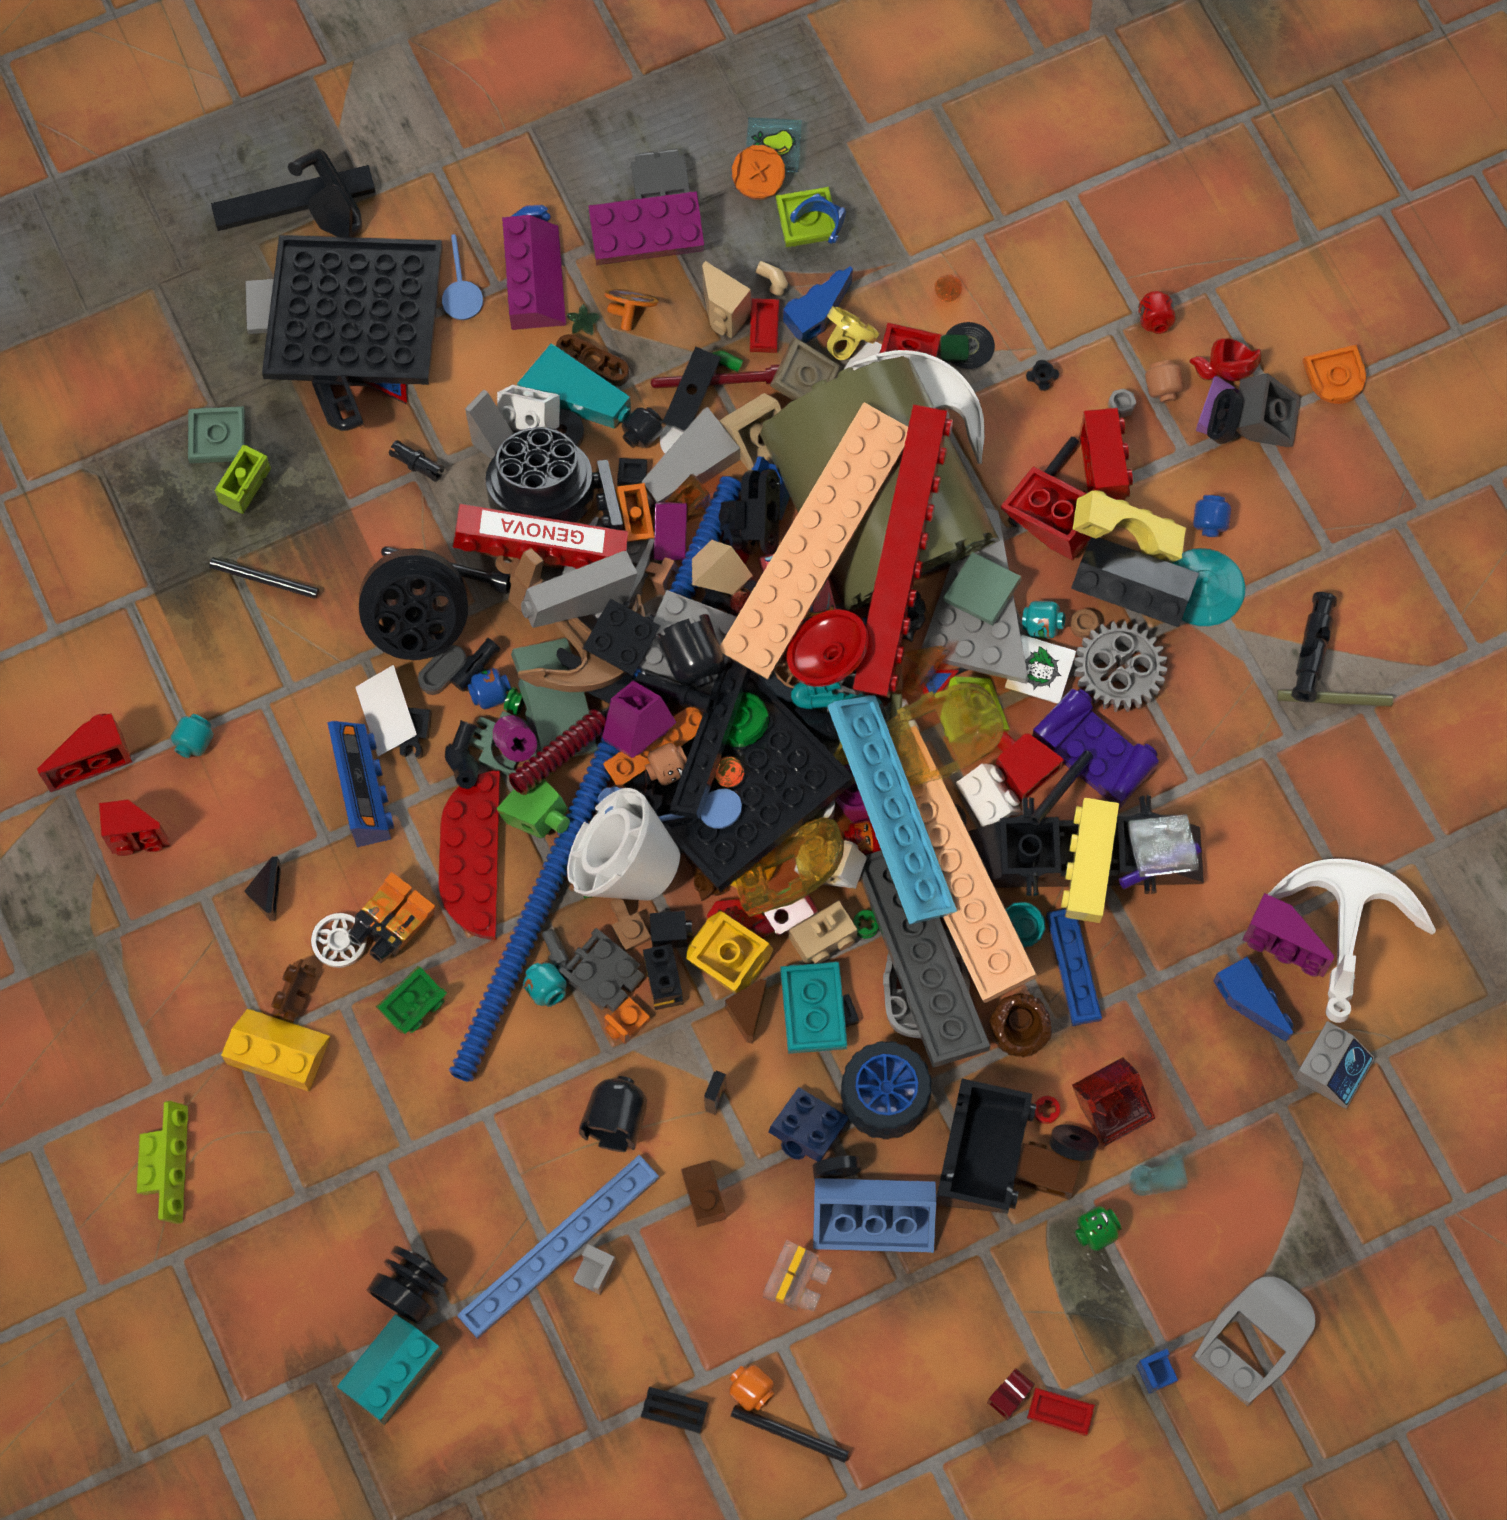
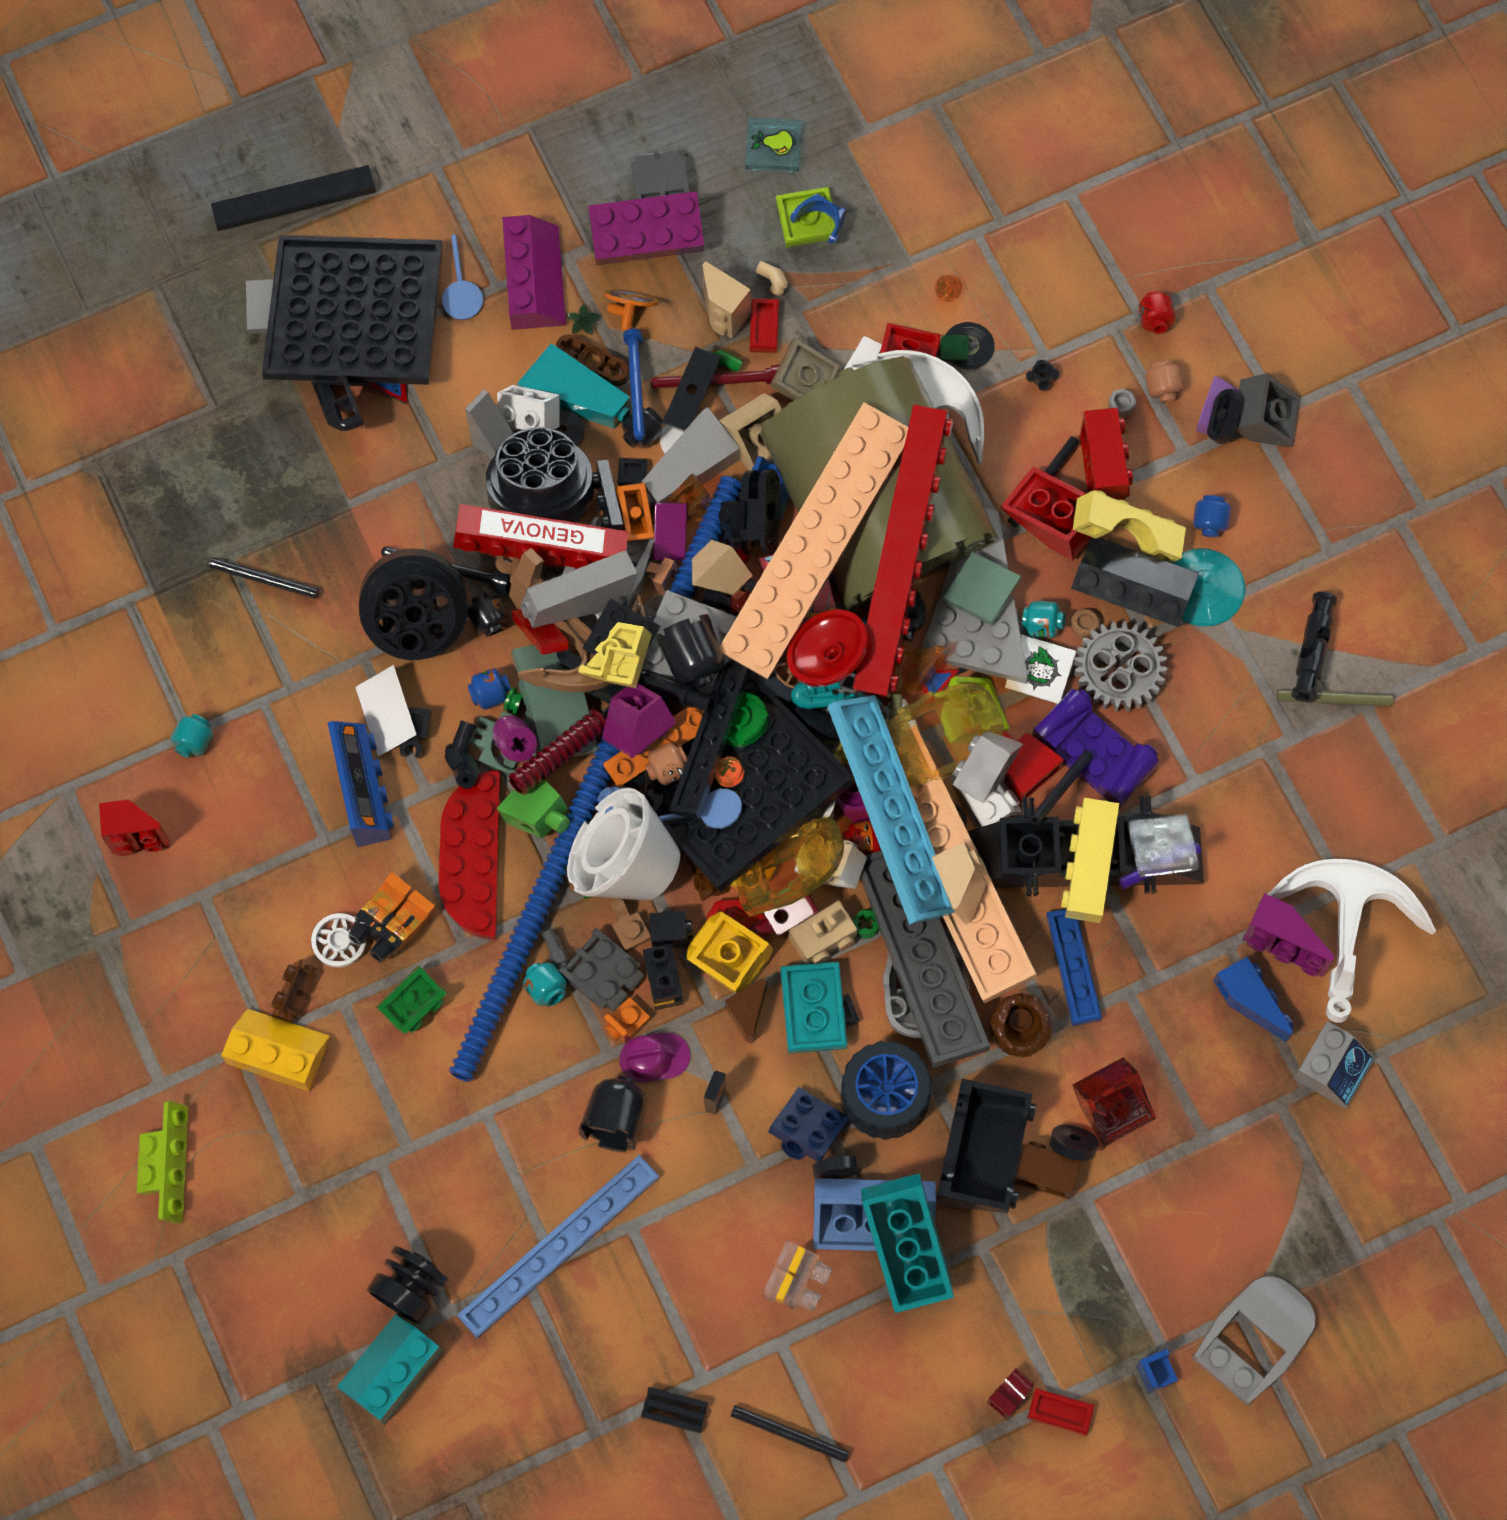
red slope [37,713,133,792] -> none
sand green tile [188,406,245,463] -> none
lime brick [214,445,271,514] -> none
black slope [244,856,282,921] -> none
black piece [288,149,362,237] -> none
black pin [389,440,444,482] -> none
dark grey tile [418,645,466,695] -> none
black pin [450,638,500,692] -> none
blue arm [511,205,551,221] -> none
light grey panel [574,1244,616,1295] -> none
reddish brown slope [681,1161,726,1227] -> none
orange head [729,1365,775,1411] -> none
orange tile [732,145,785,200] -> none
blue slope [783,266,853,343] -> none
light yellow tile [827,306,880,360] -> none
teal hair [1006,902,1046,947] -> none
red bush [1034,1096,1061,1124] -> none
green head [1074,1206,1122,1251] -> none
clear light blue leg [1129,1154,1188,1196] -> none
red hair [1189,338,1261,381] -> none
orange tile [1303,344,1366,404] -> none
none -> black head [468,593,509,637]
none -> red tile [512,609,569,655]
none -> light yellow slope [578,622,652,688]
none -> magenta piece [619,1033,690,1082]
none -> blue bar [623,328,645,440]
none -> teal brick [861,1173,954,1313]
none -> tan slope [932,843,988,925]
none -> light grey slope [952,731,1023,803]

